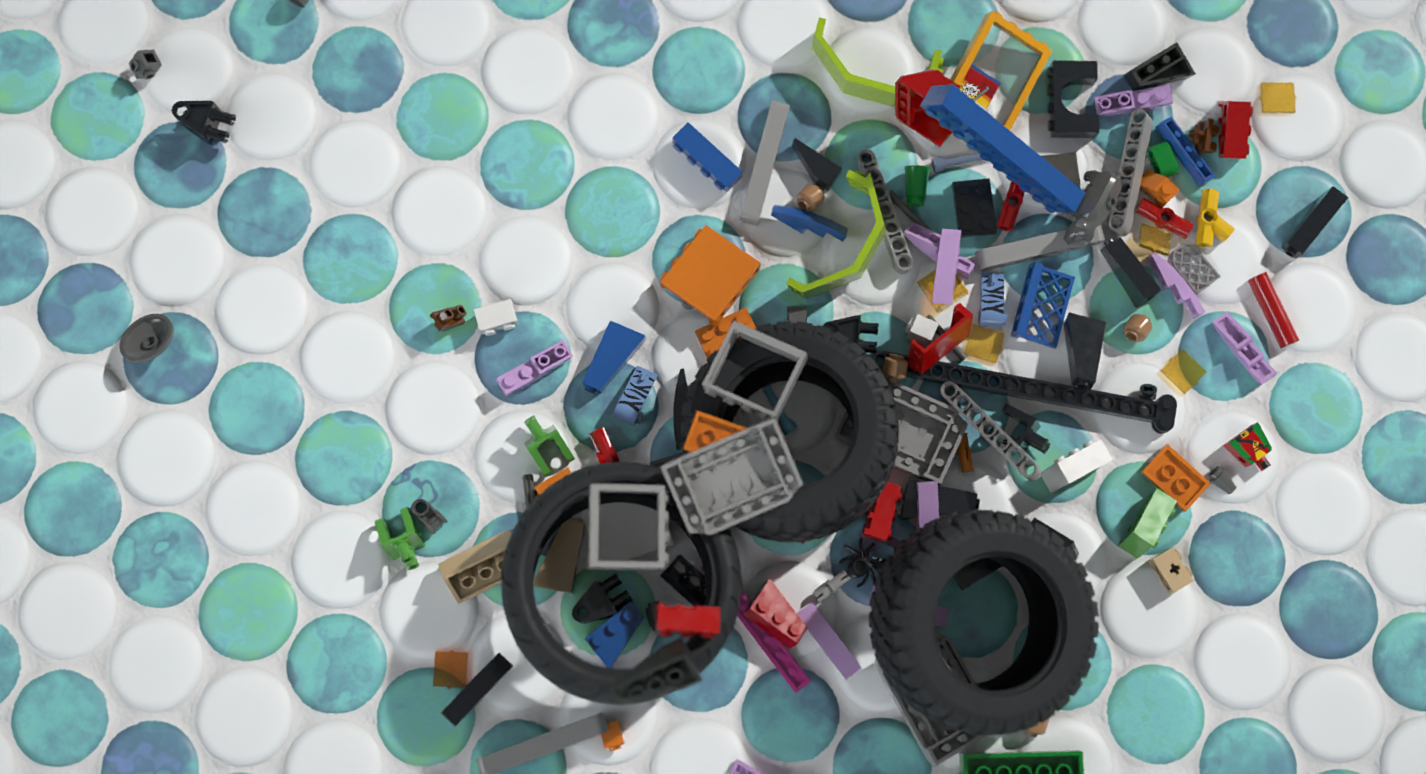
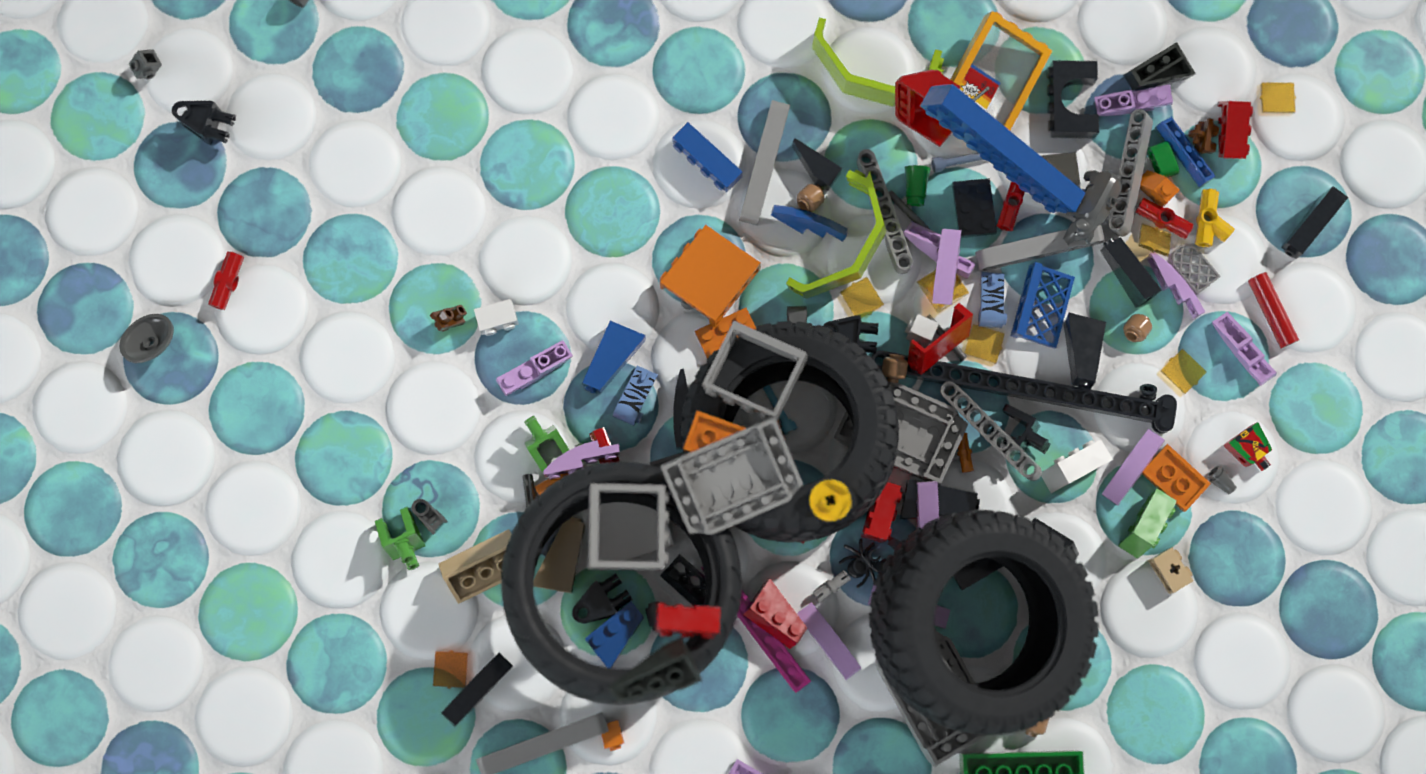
none -> red piece [208,251,244,310]
none -> lavender slope [543,440,620,479]
none -> yellow plate [810,480,851,521]
none -> clear yellow piece [840,277,884,318]
none -> lavender slope [1102,429,1165,506]

